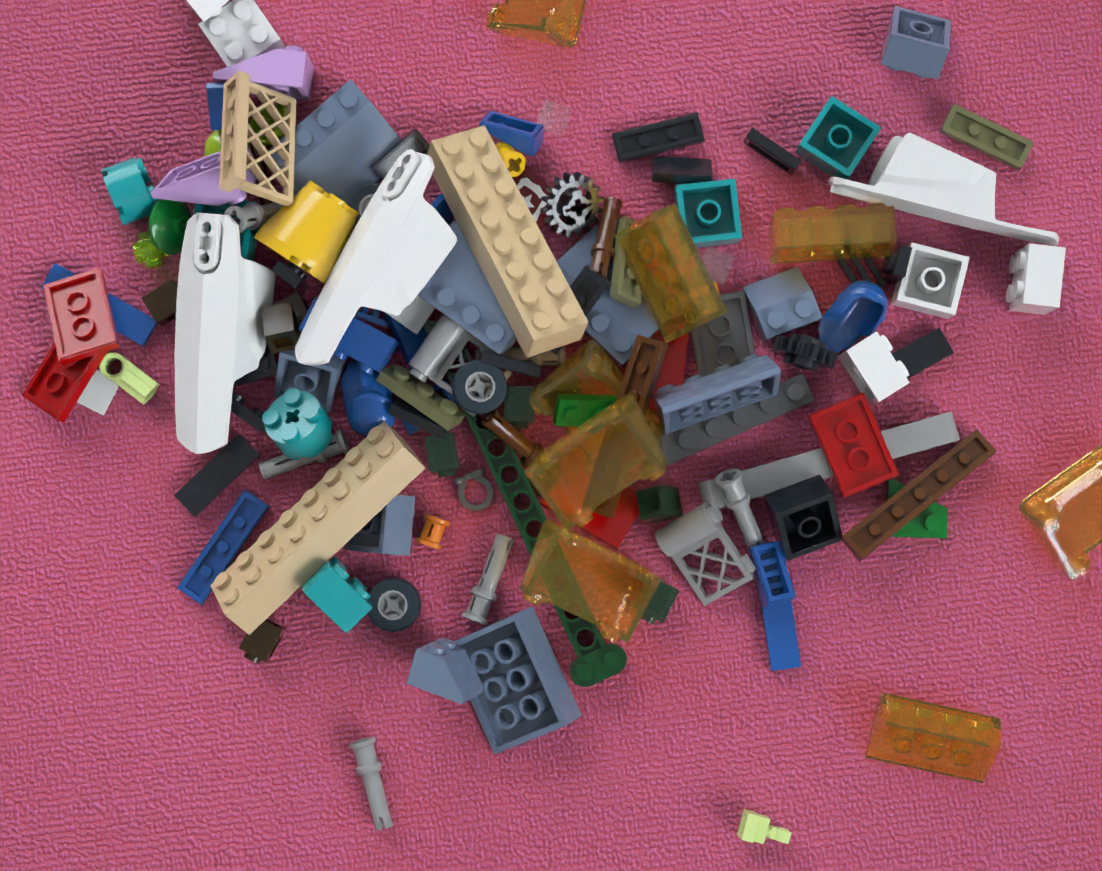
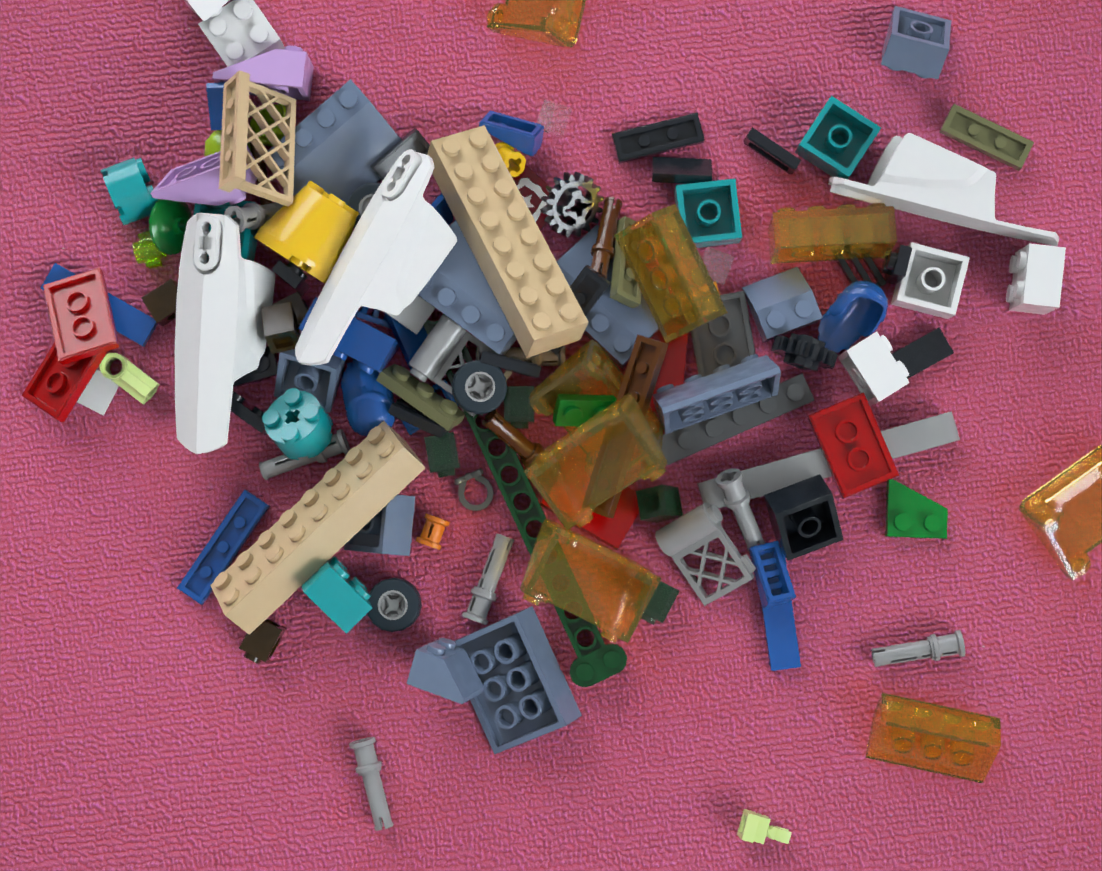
black tile [174,434,261,517] -> none
reddish brown plate [840,429,997,562] -> none
none -> light grey pin [871,630,966,667]

